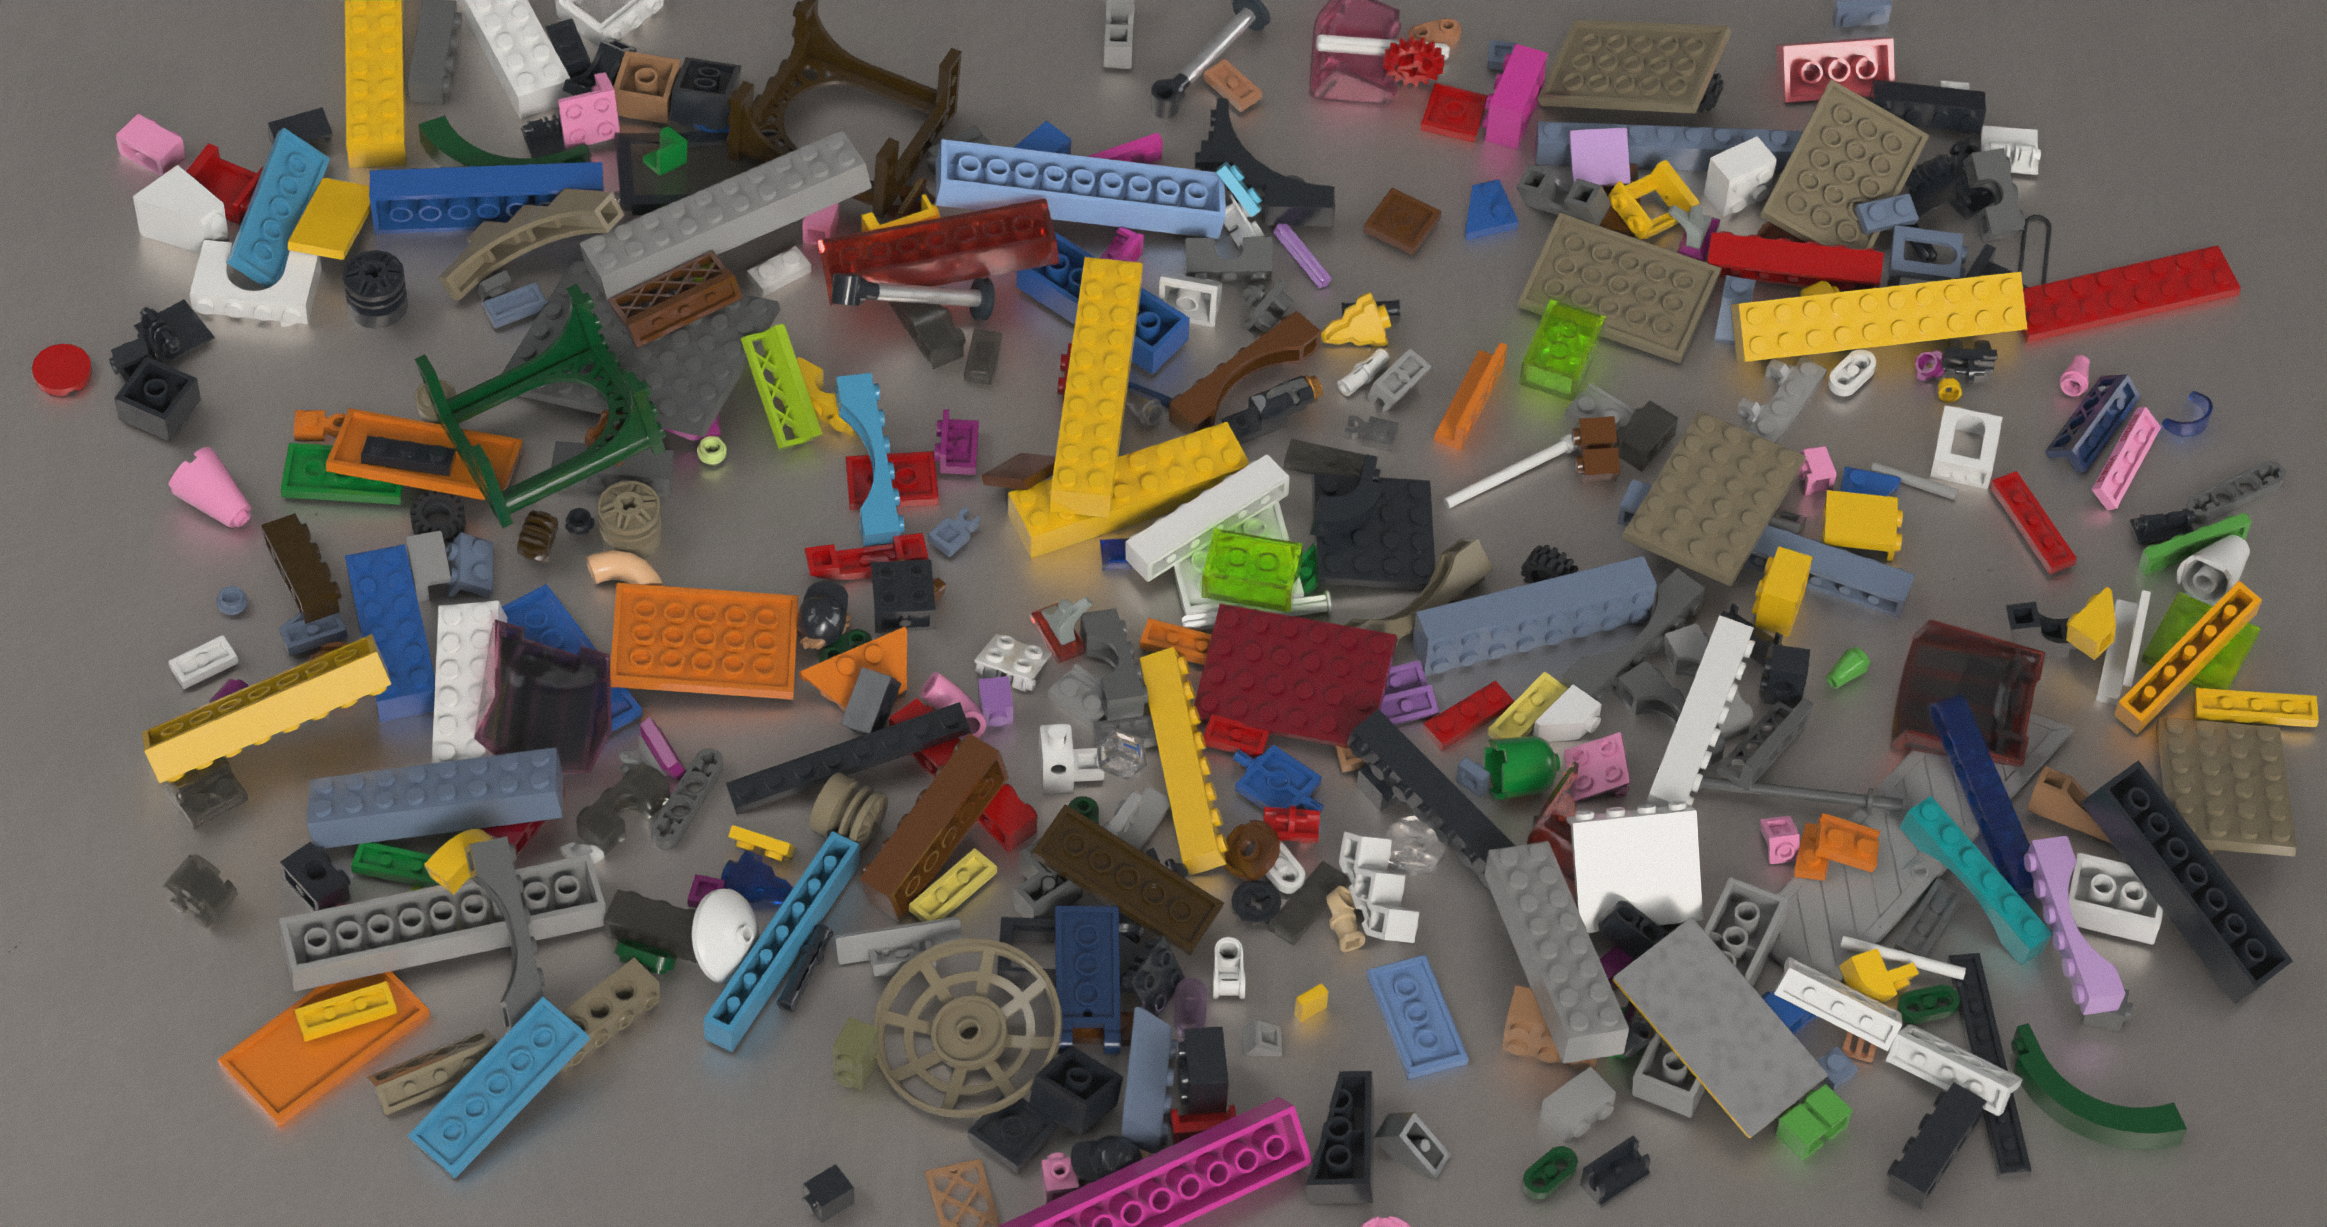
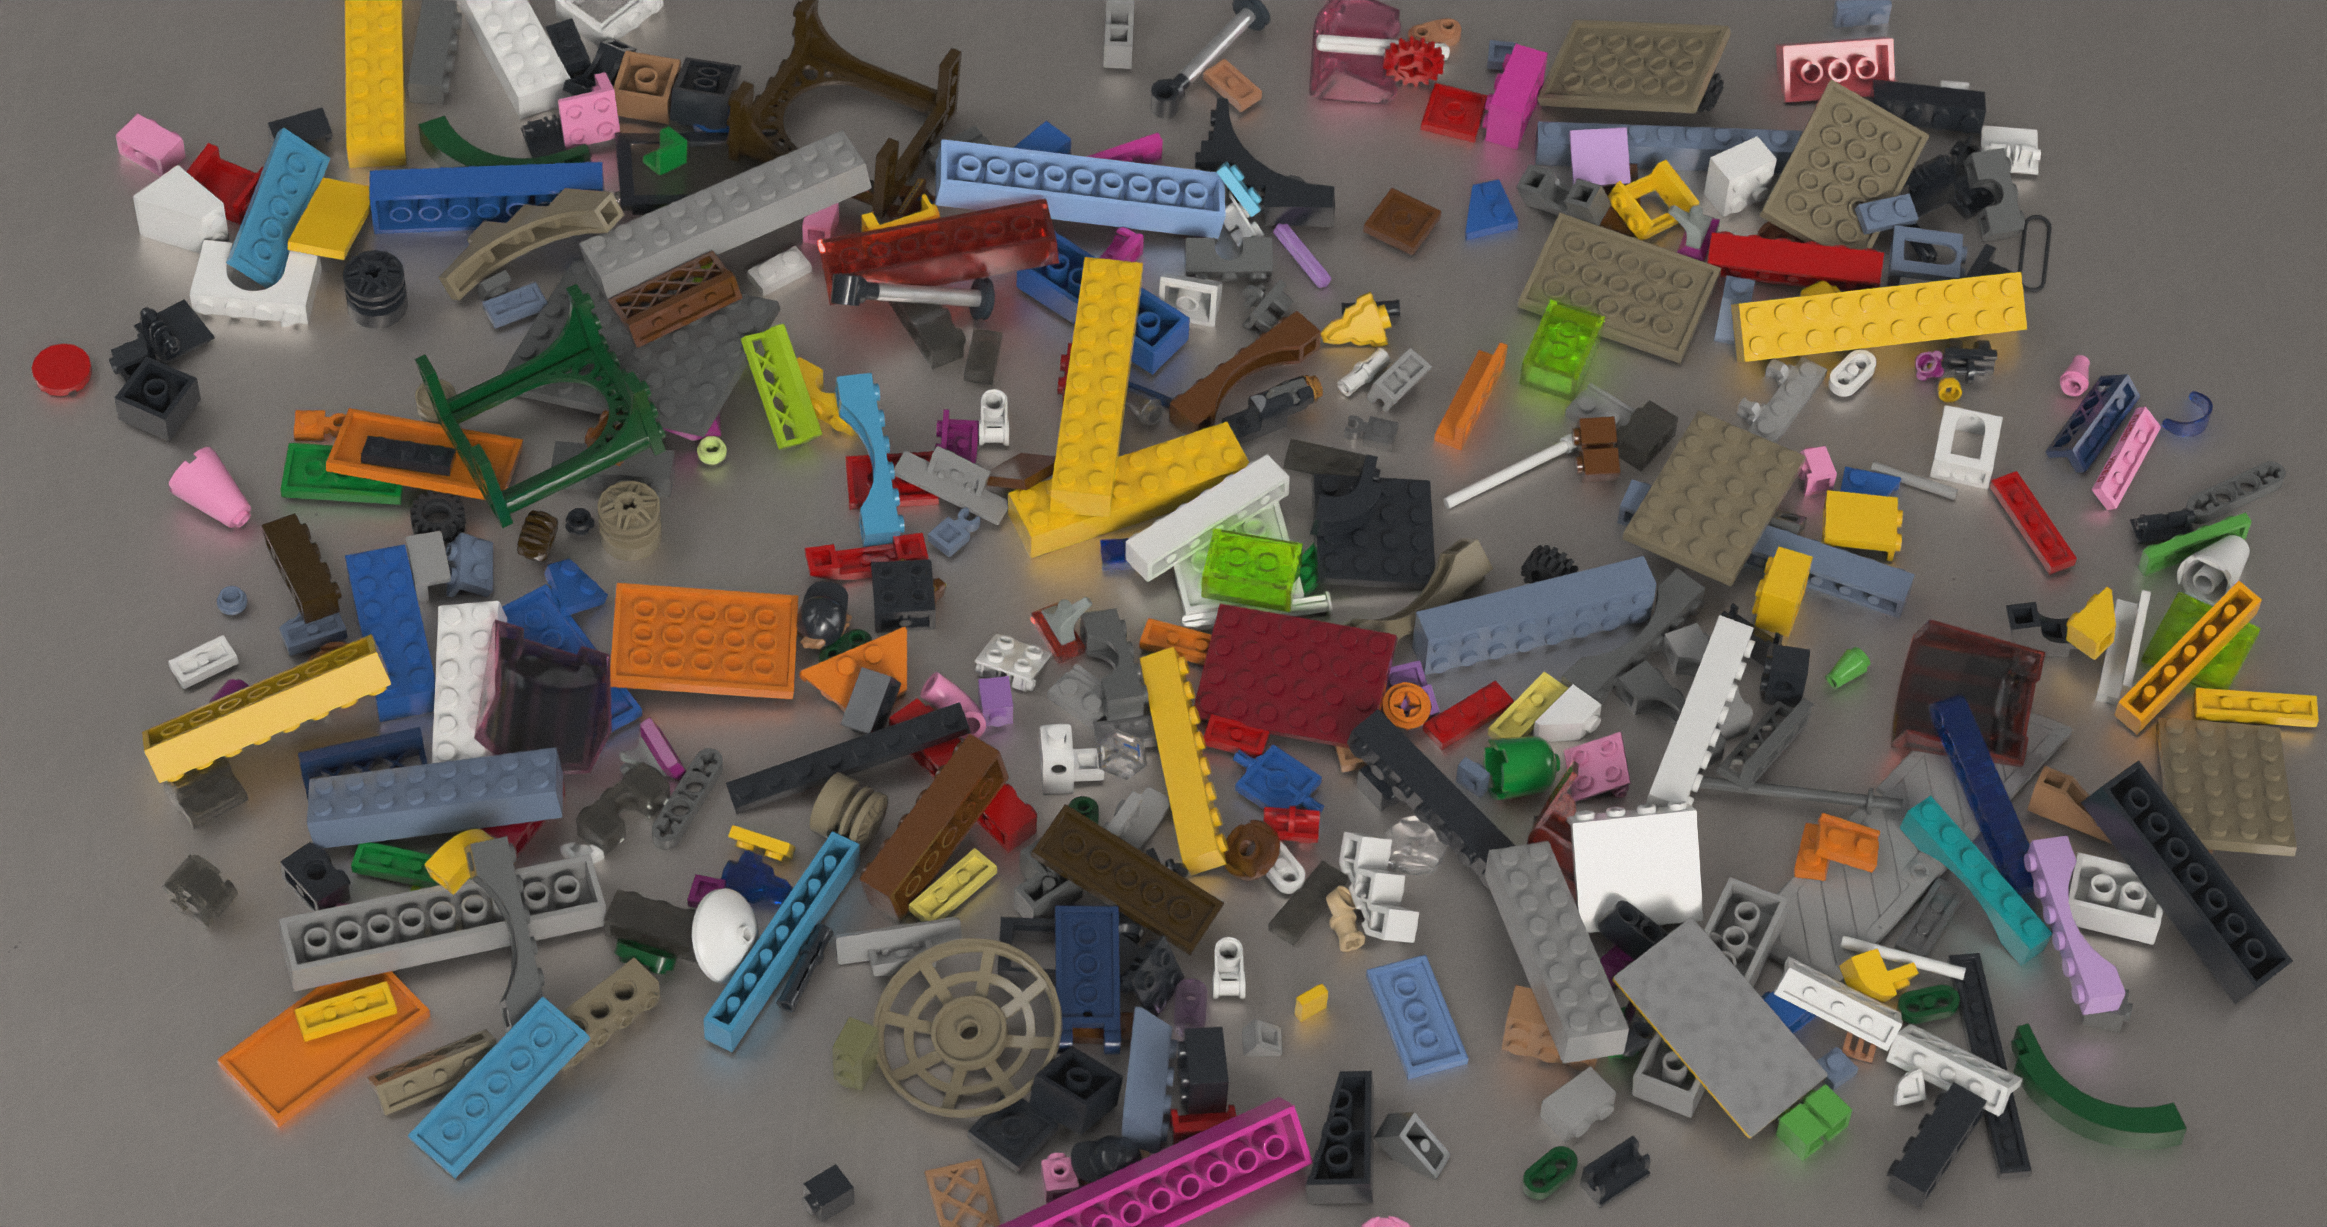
light nougat cylinder [585,550,664,586] -> none
black gear [1231,880,1281,926] -> none
bright pink bracket [1760,816,1800,864] -> none
red plate [2020,245,2241,343] -> none
none -> dark blue fence [298,727,428,800]
none -> blue wing [544,558,608,617]
none -> light grey bracket [894,446,1008,525]
none -> white piece [979,389,1009,446]
none -> orange gear [1382,682,1431,731]
none -> white tile [1893,1068,1927,1106]

